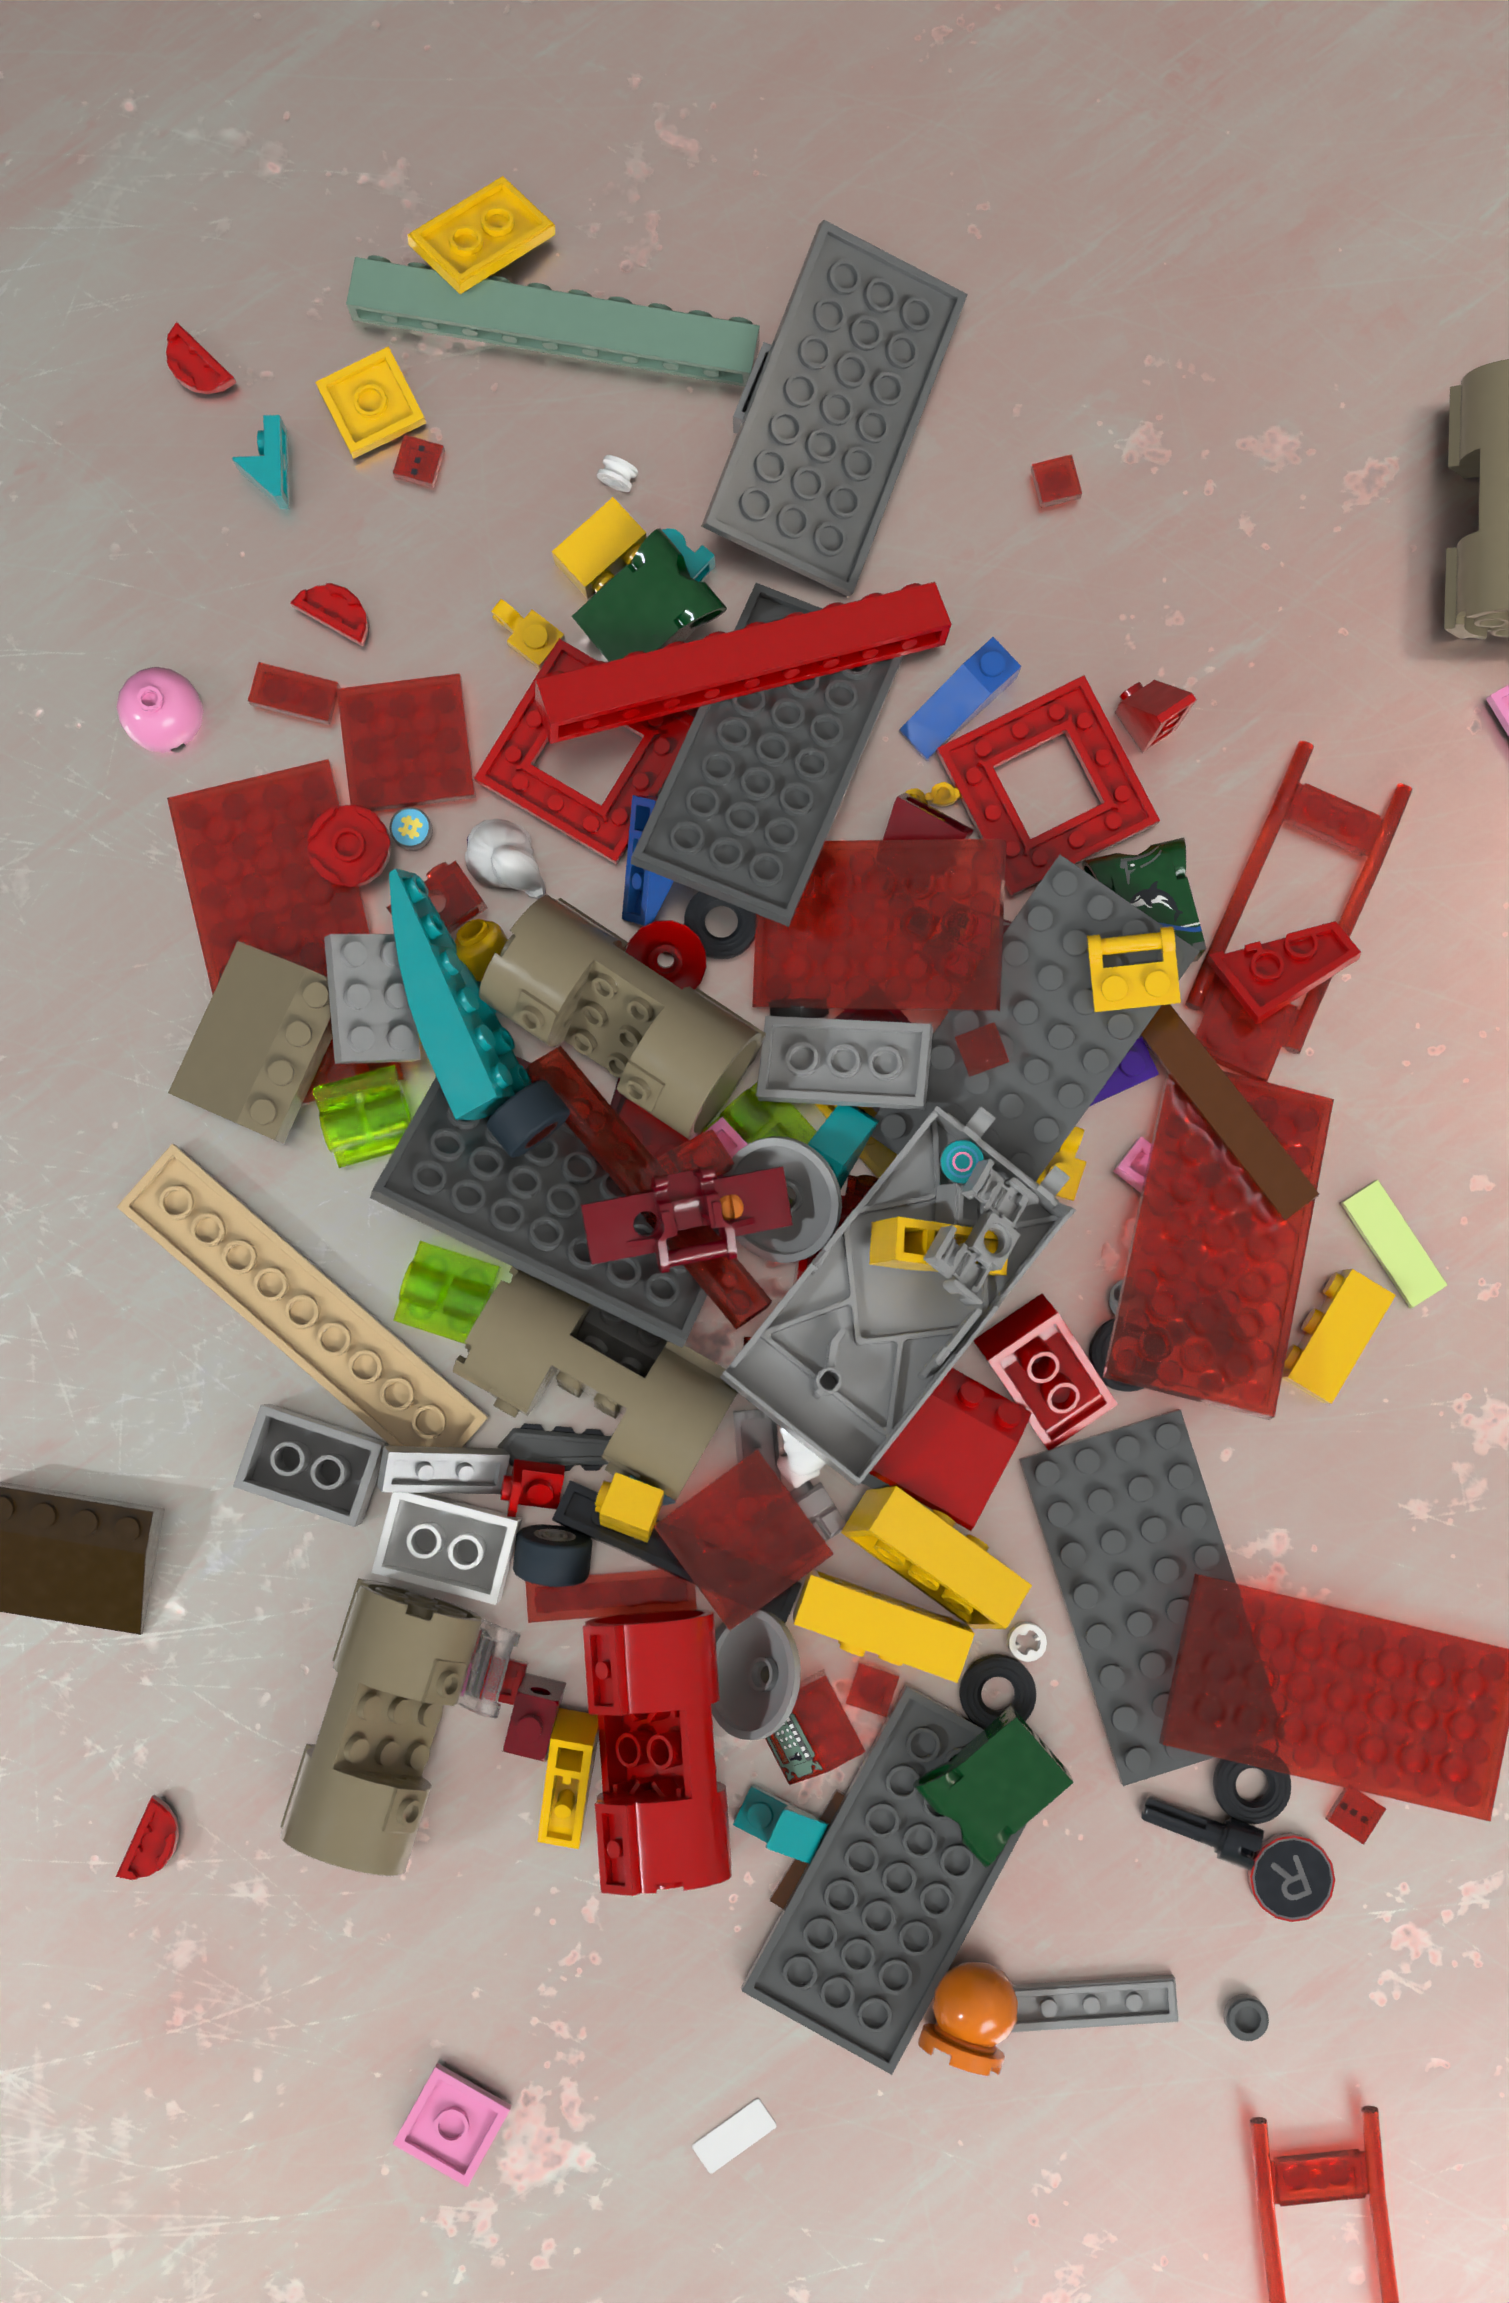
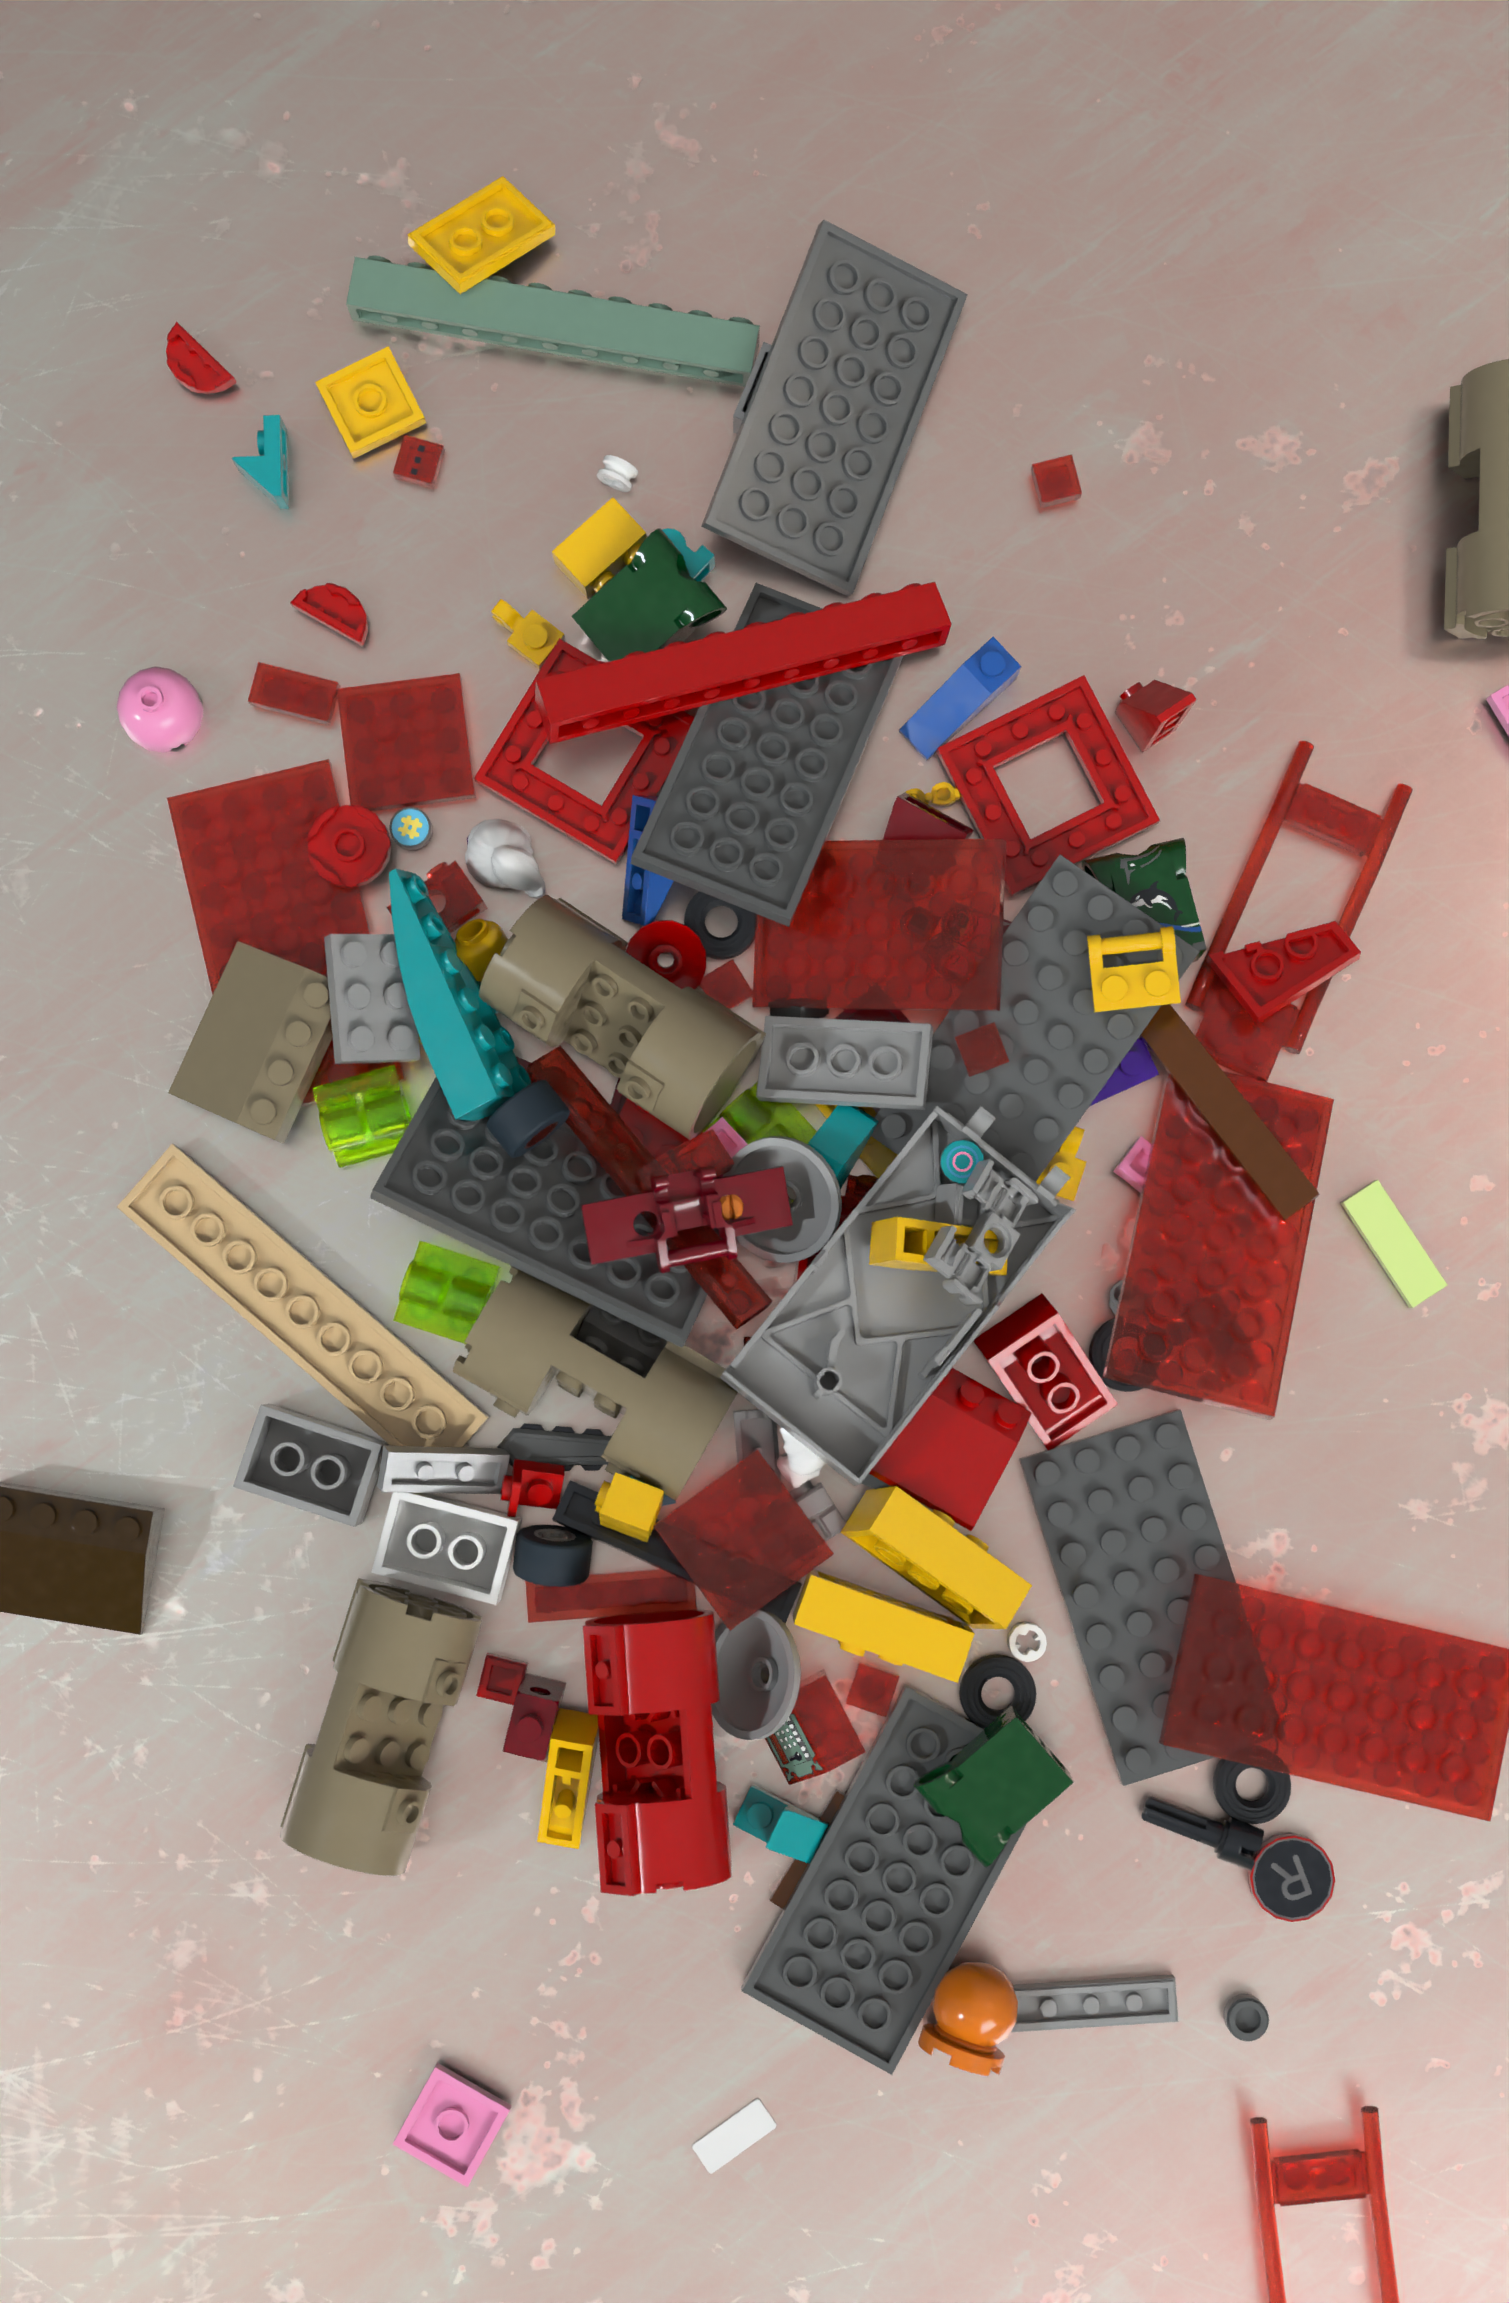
red plate [116,1795,179,1880] -> none
clear plate [457,1618,521,1718] -> none
yellow brick [1280,1269,1396,1404] -> none
clear red tile [1325,1783,1386,1845] -> none
none -> clear red plate [699,959,754,1010]

